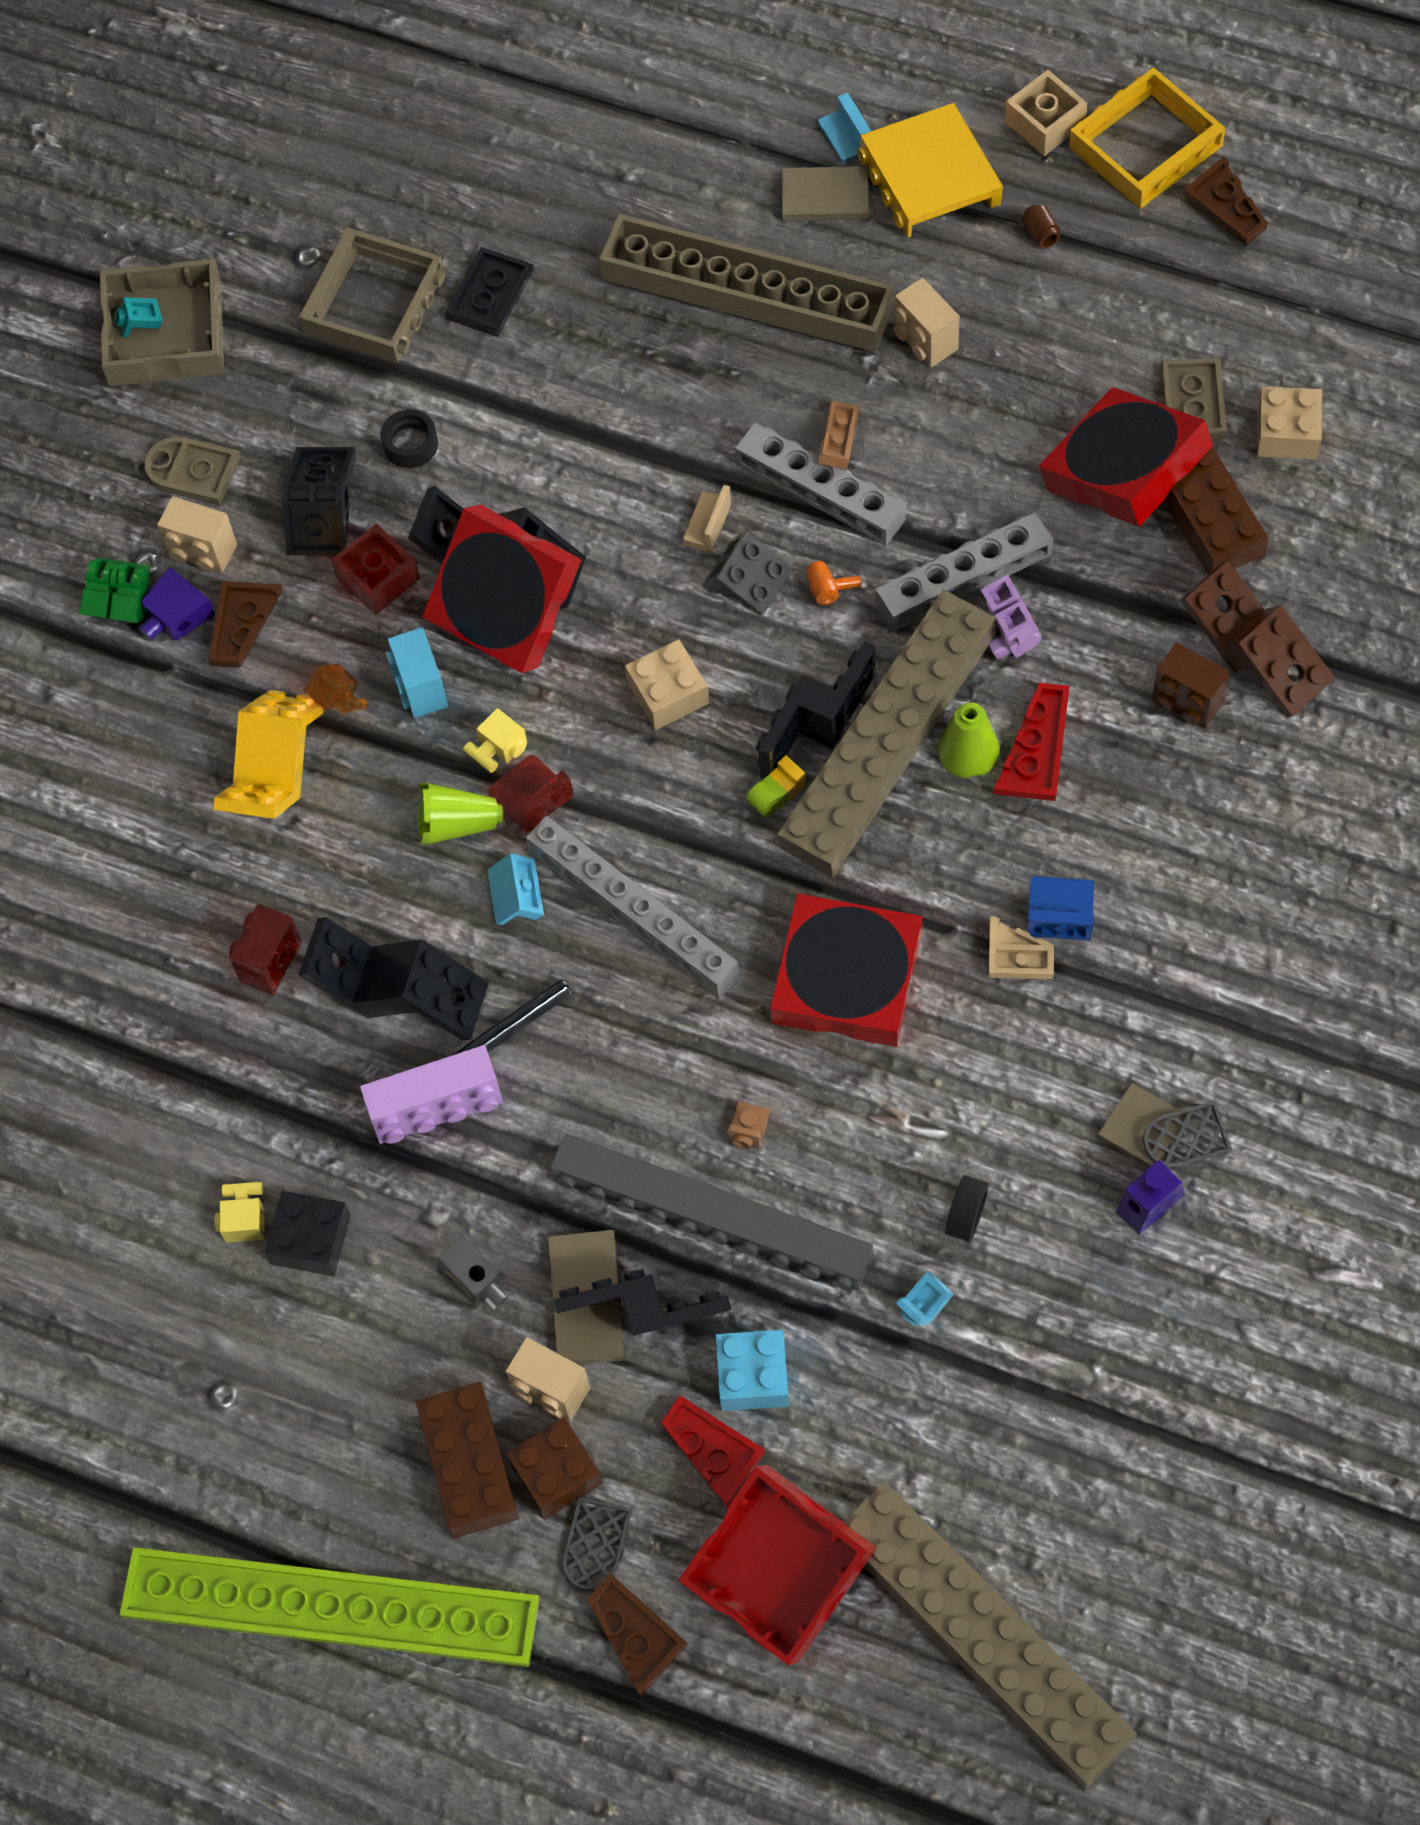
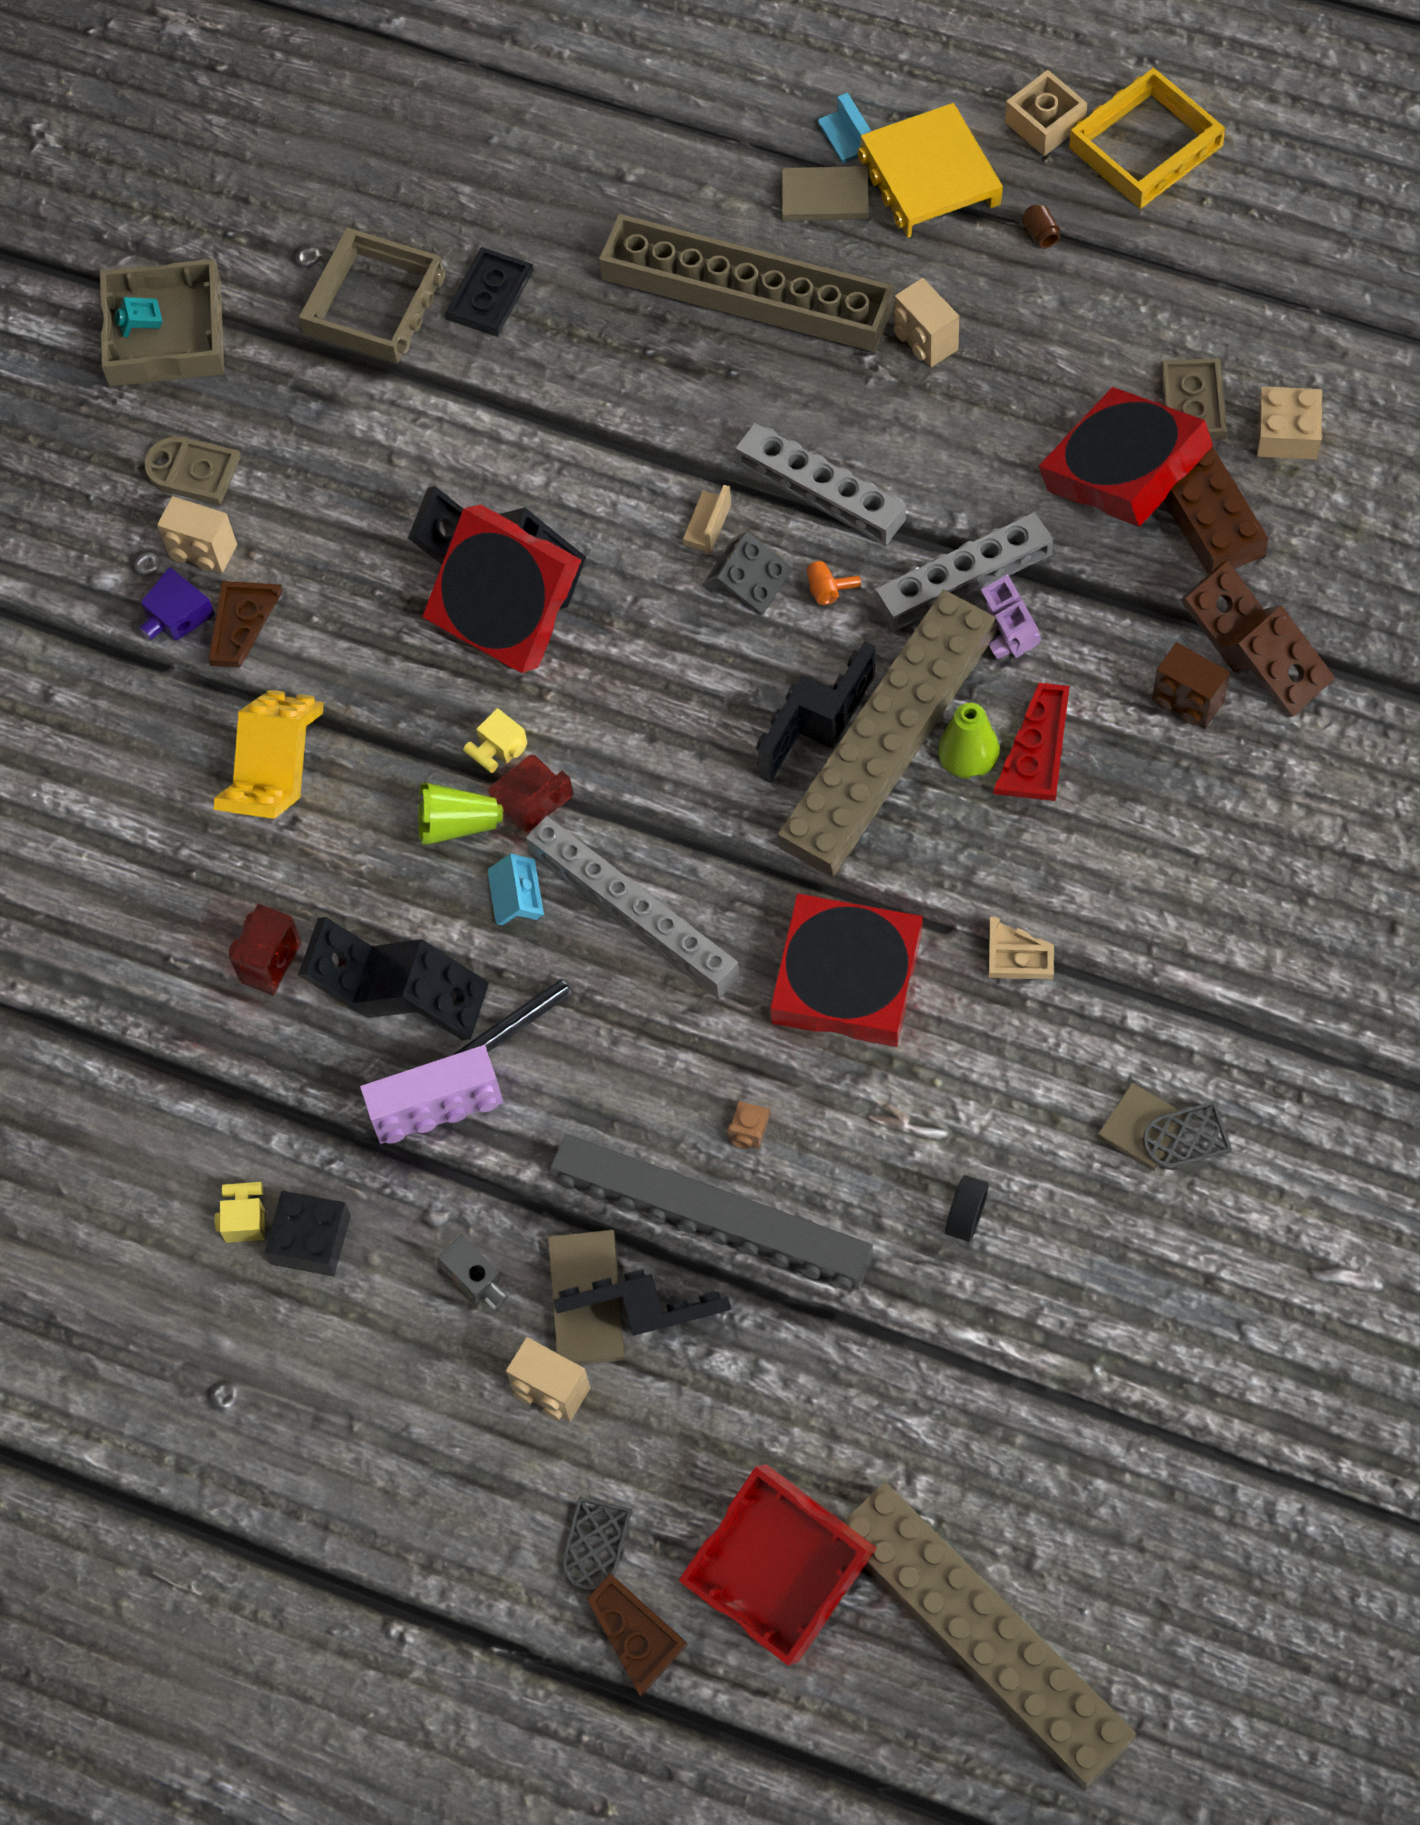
green hips [79,558,151,623] -> none
lime plate [119,1547,539,1667] -> none
black bracket [282,447,356,556] -> none
clear orange brick [303,664,368,713] -> none
clear red brick [331,523,421,615] -> none
black tyre [380,409,439,468] -> none
medium azure brick [385,627,448,718] -> none
reddish brown brick [415,1381,520,1539] -> none
reddish brown brick [506,1417,603,1520] -> none
tan brick [625,639,710,730] -> none
red wing [661,1395,765,1509] -> none
medium azure brick [716,1330,789,1411] -> none
leg [746,755,806,818] -> none
medium nougat tile [818,400,860,470] -> none
medium azure bracket [896,1272,954,1325] -> none
blue bracket [1027,876,1095,941] -> none
dark purple torso [1116,1160,1185,1235] -> none
reddish brown wing [1183,156,1267,246] -> none

